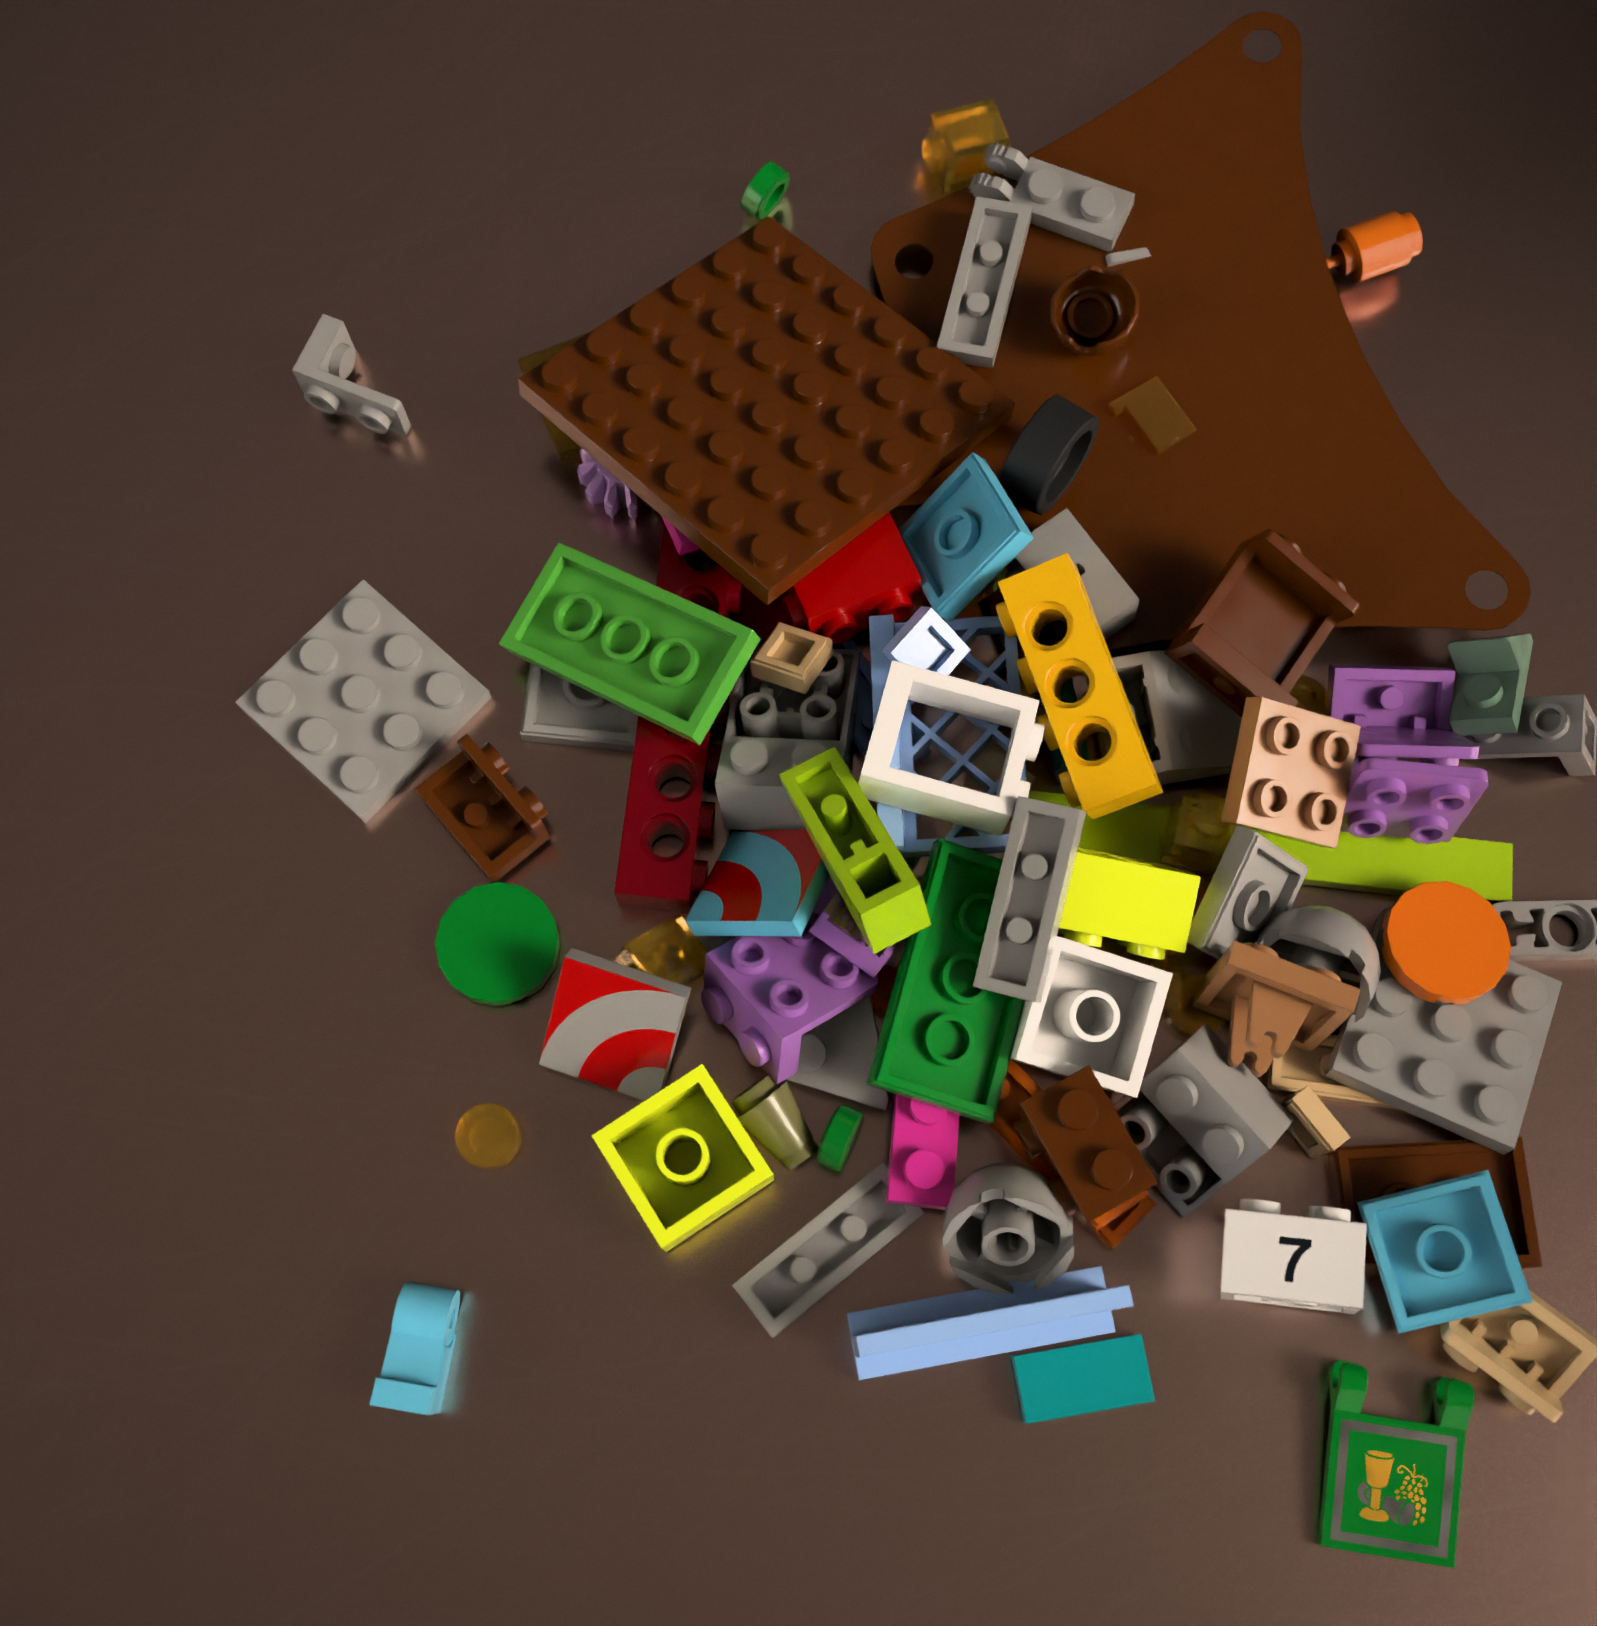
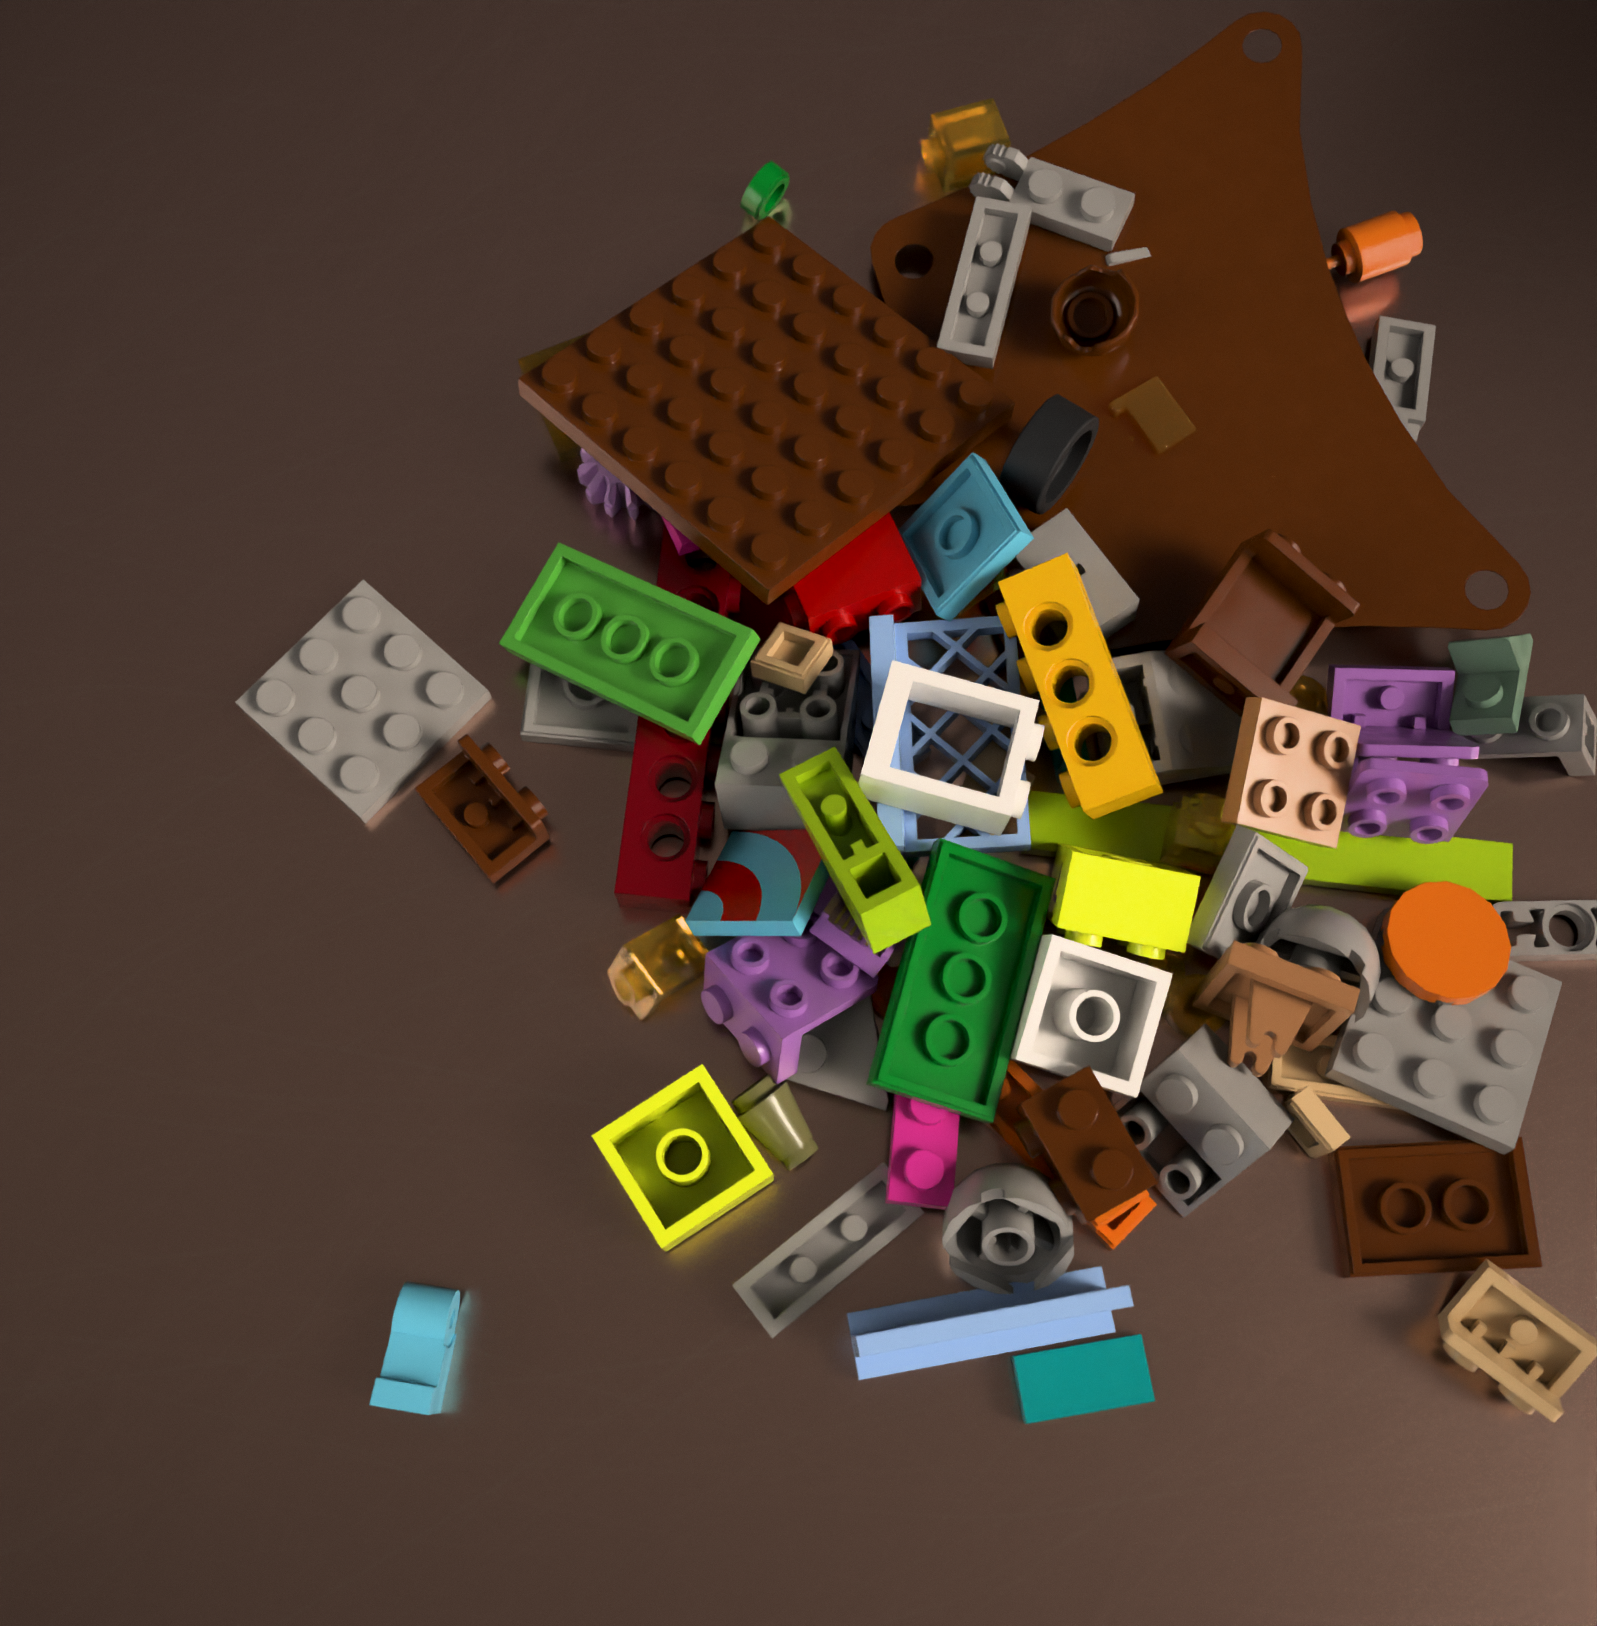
light grey bracket [292,314,411,436] -> none
green tile [435,882,561,1007] -> none
clear yellow tile [455,1103,522,1169] -> none
tile [539,948,691,1101] -> none
green tile [817,1104,864,1172] -> none
plate [882,606,971,675] -> none
light grey plate [973,796,1086,1003] -> none
white brick [1220,1199,1367,1314] -> none
green flag [1317,1360,1474,1568] -> none
medium azure tile [1357,1170,1533,1333] -> none
none -> light grey hinge [1369,315,1436,441]

